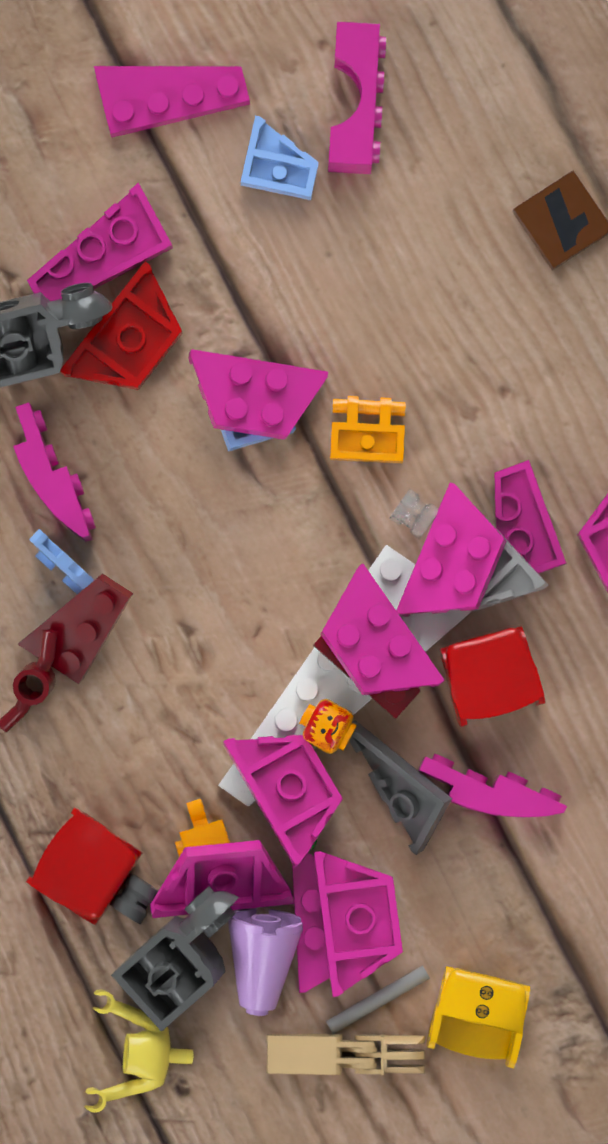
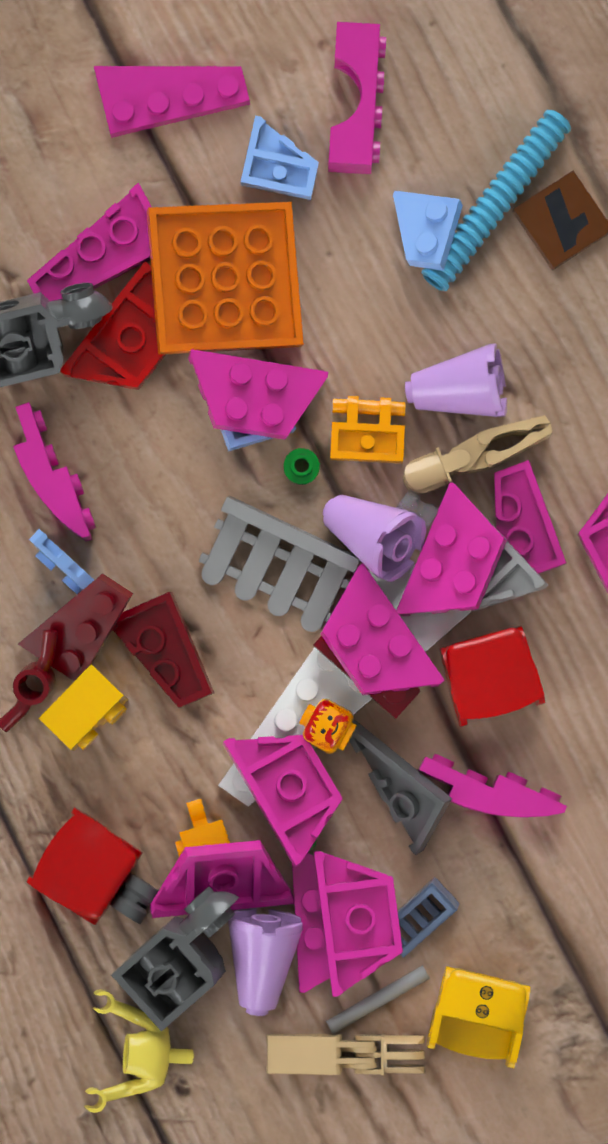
none -> yellow brick [38,664,129,751]
none -> dark red wing [112,592,214,708]
none -> orange plate [147,202,304,355]
none -> light grey fence [199,496,360,632]
none -> green plate [283,448,320,485]
none -> lavender cone [323,495,426,582]
none -> light blue wing [393,190,463,271]
none -> sand blue slope [398,877,459,958]
none -> tan arm [403,415,552,494]
none -> lavender cone [405,343,507,417]
none -> medium azure piece [421,110,572,291]

